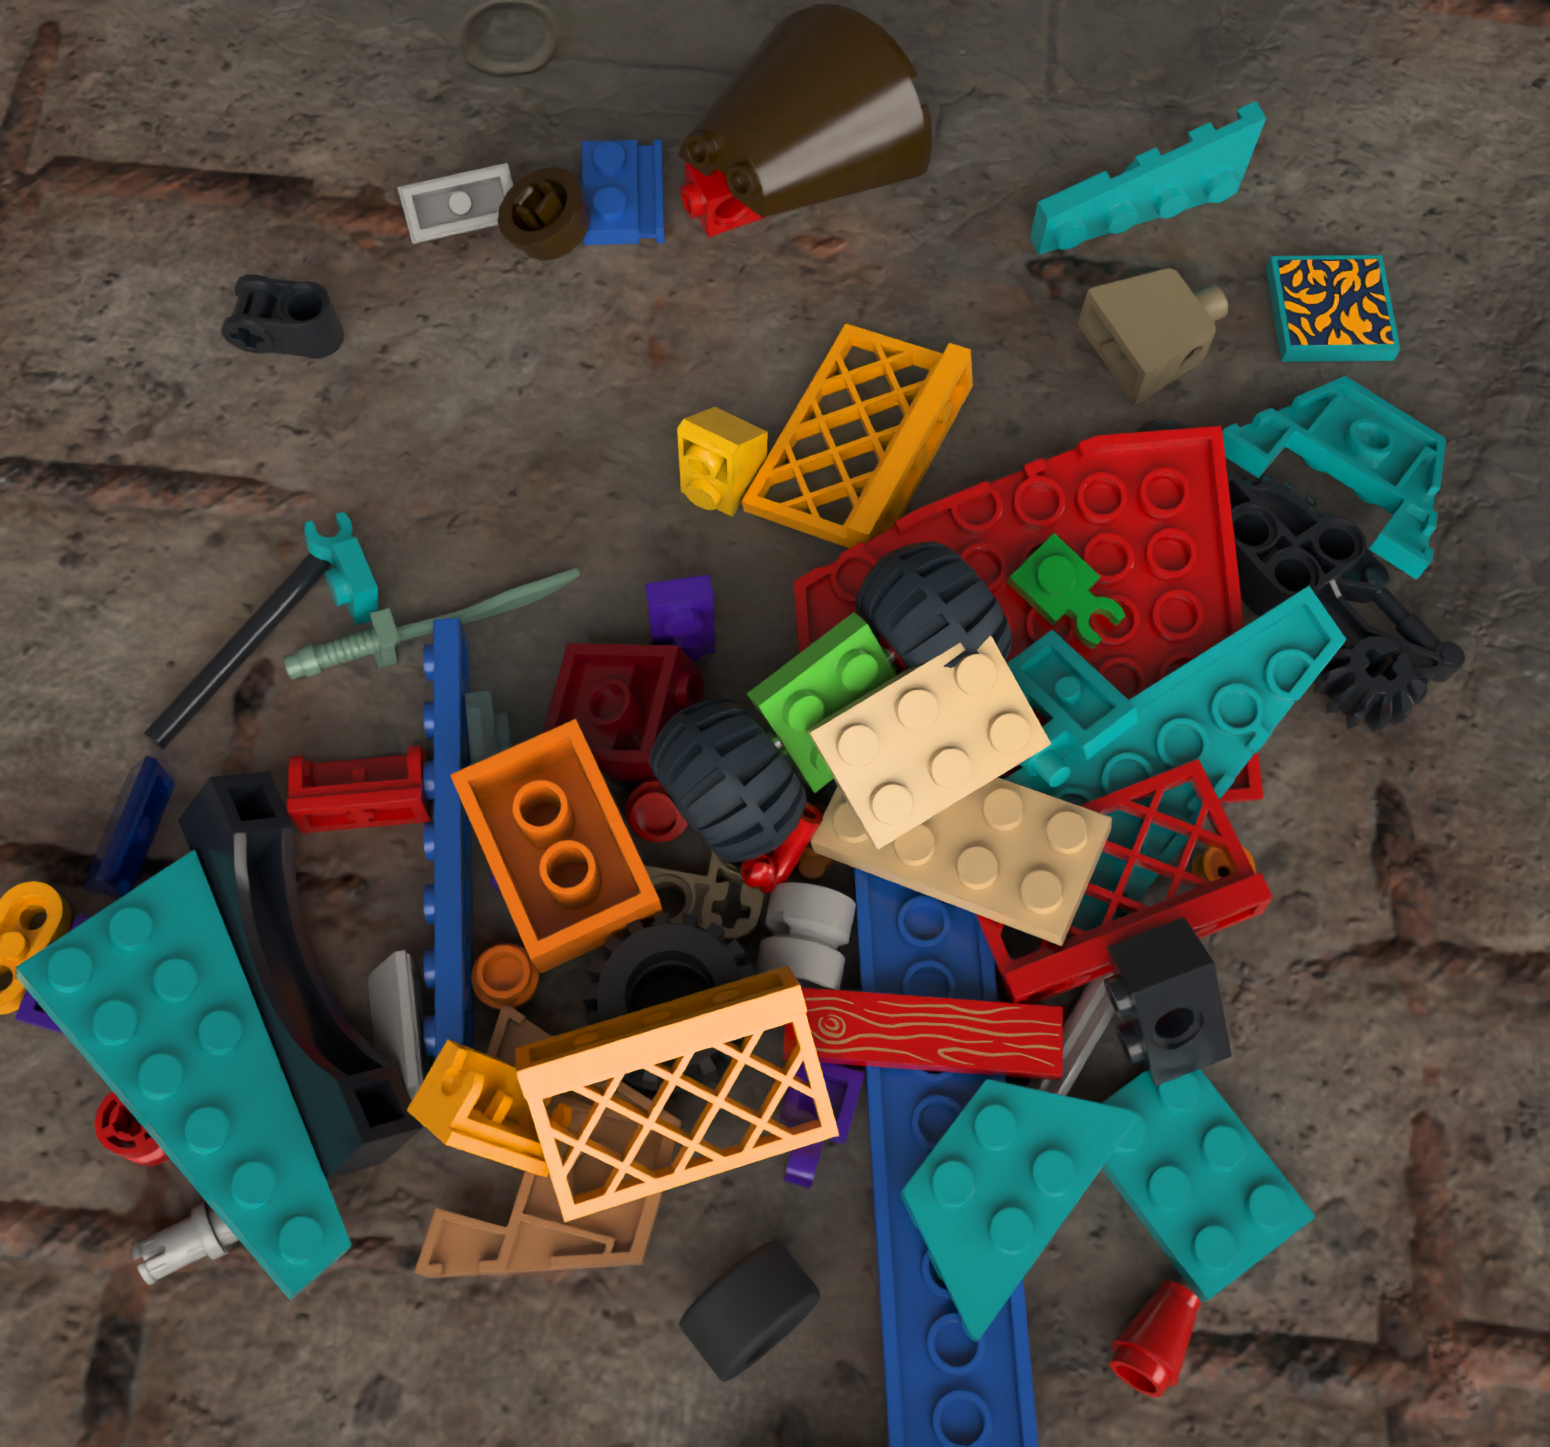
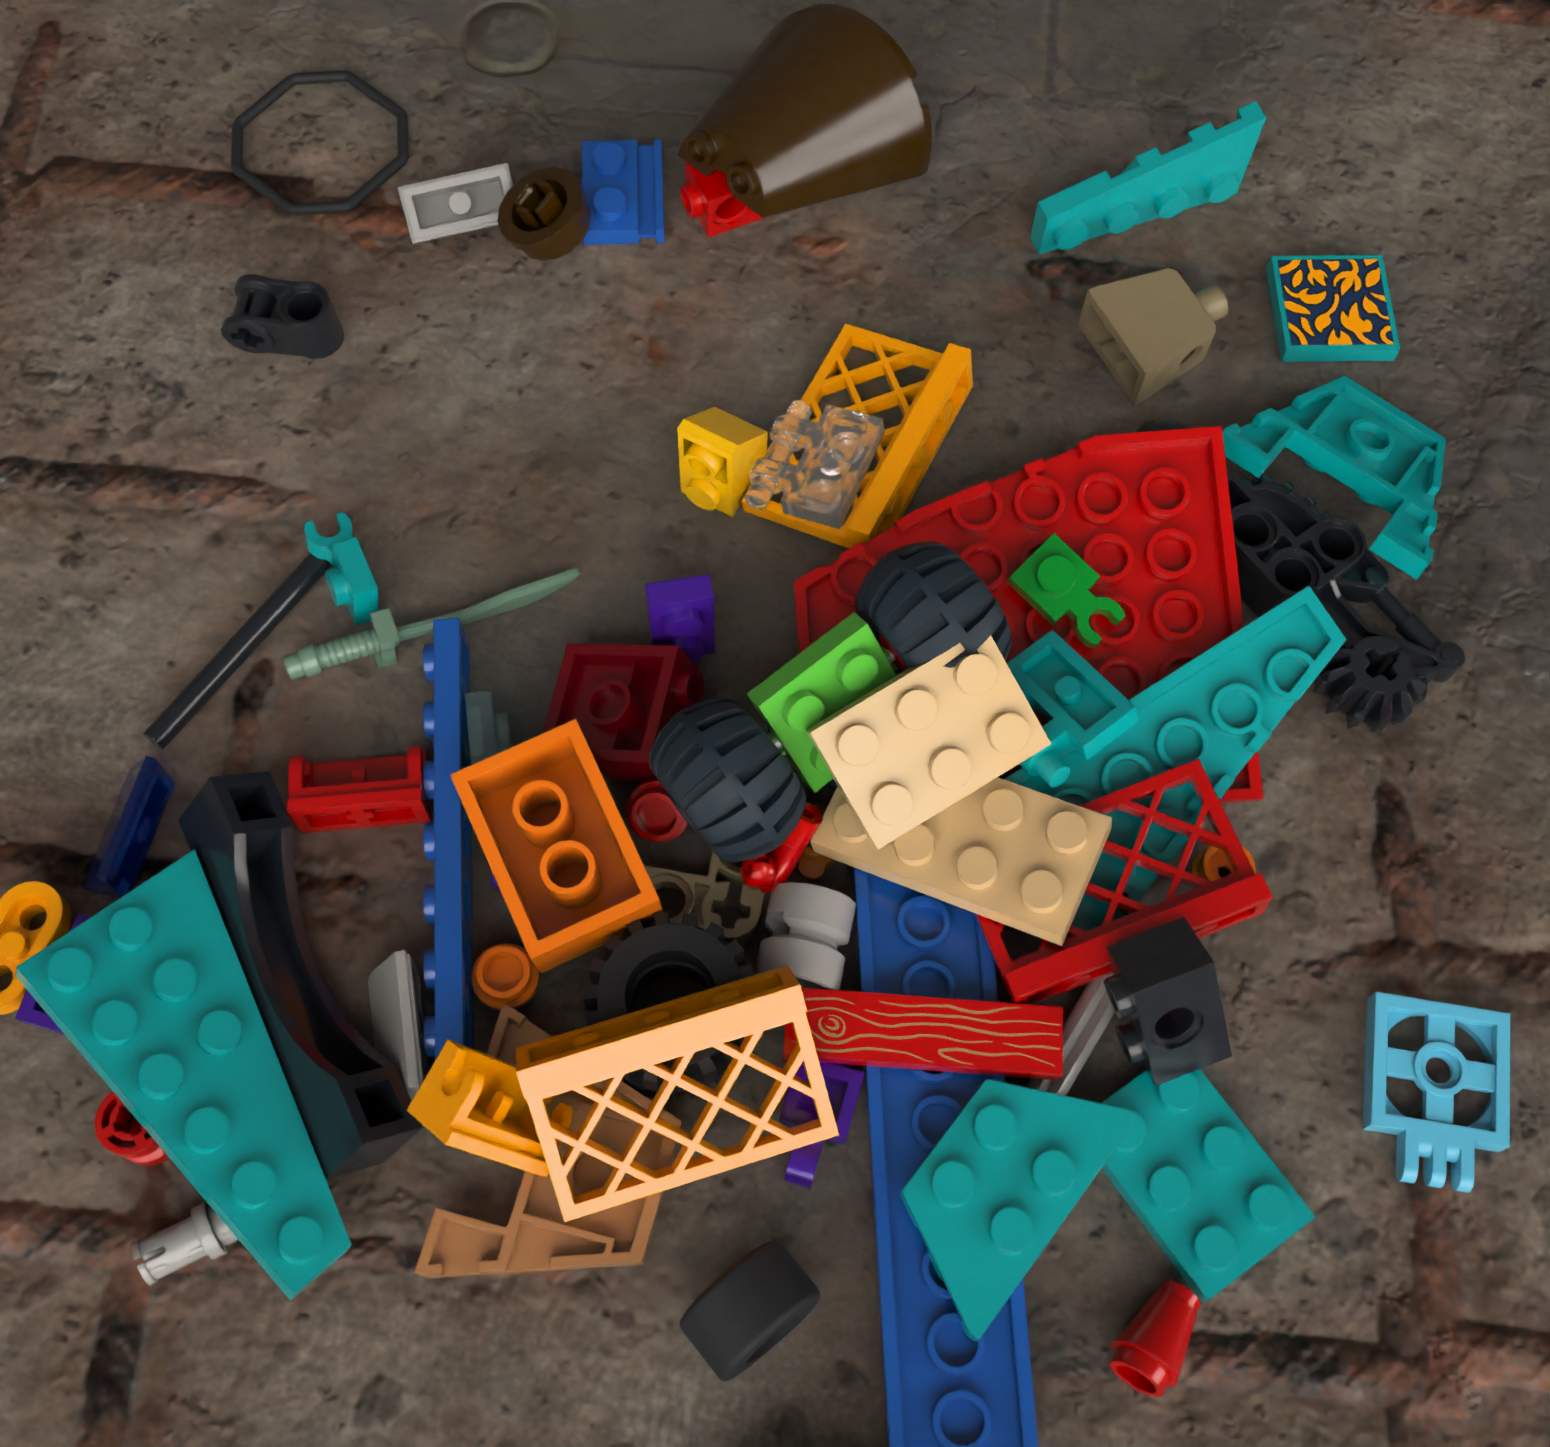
none -> black piece [231,70,409,215]
none -> clear plate [744,400,885,529]
none -> medium azure piece [1362,992,1510,1193]

